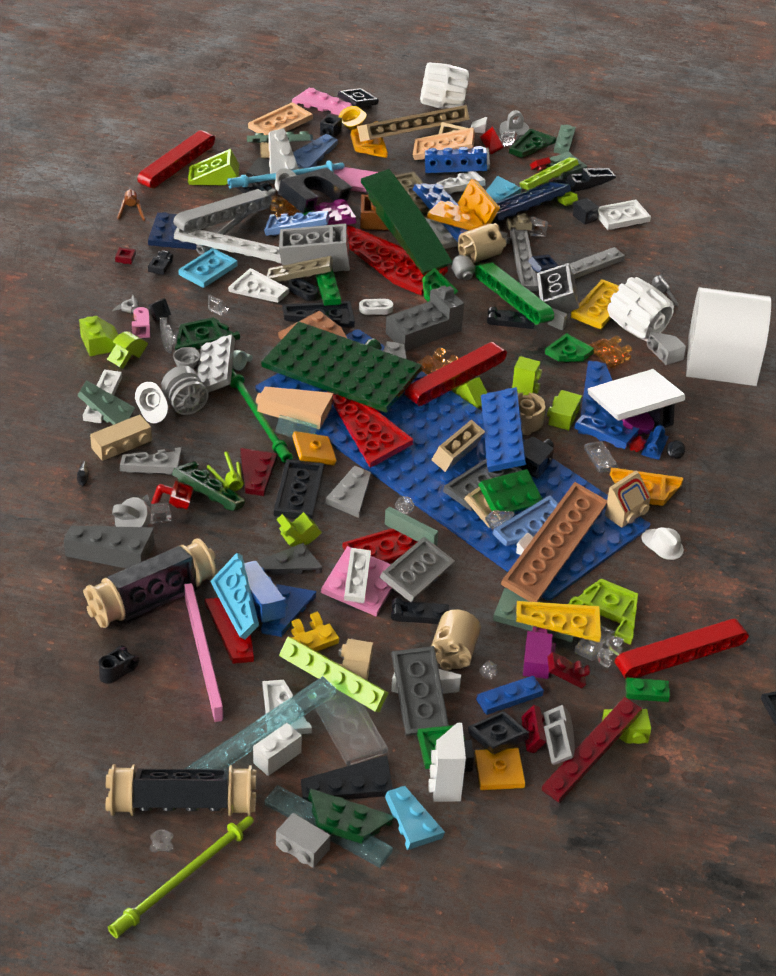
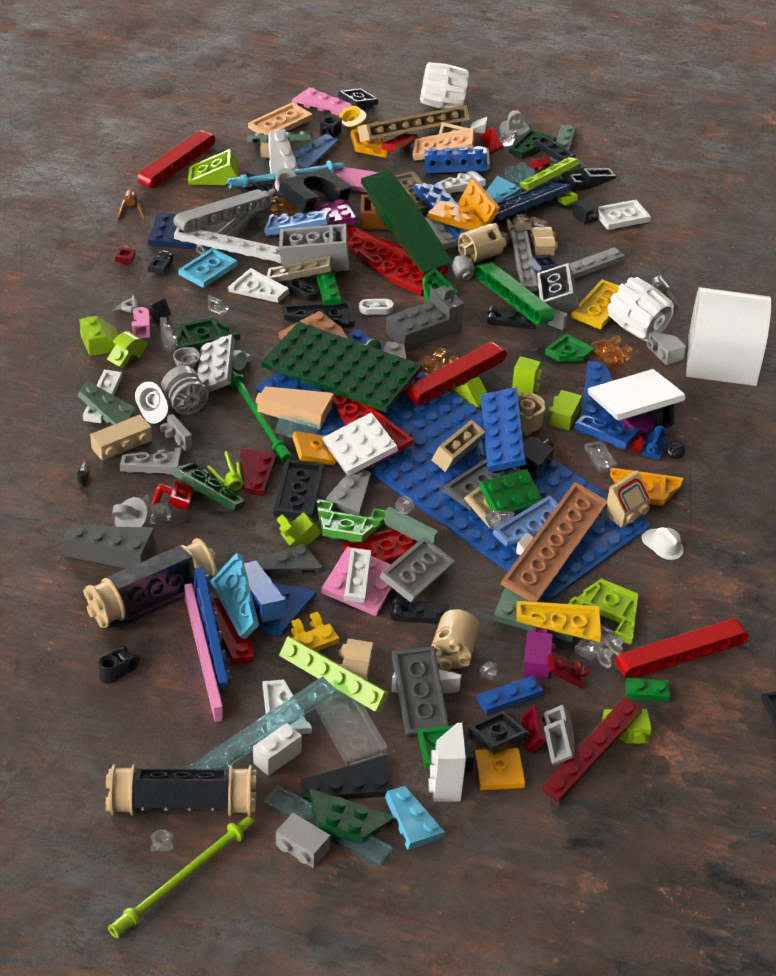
none -> light grey plate [160,414,192,451]
none -> blue wing [194,567,231,692]
none -> bright green wing [316,499,385,542]
none -> white plate [323,413,398,476]
none -> red plate [381,133,418,152]
none -> clear light blue dish [505,162,535,182]
none -> tan brick [531,227,558,256]
none -> black tile [534,136,576,162]

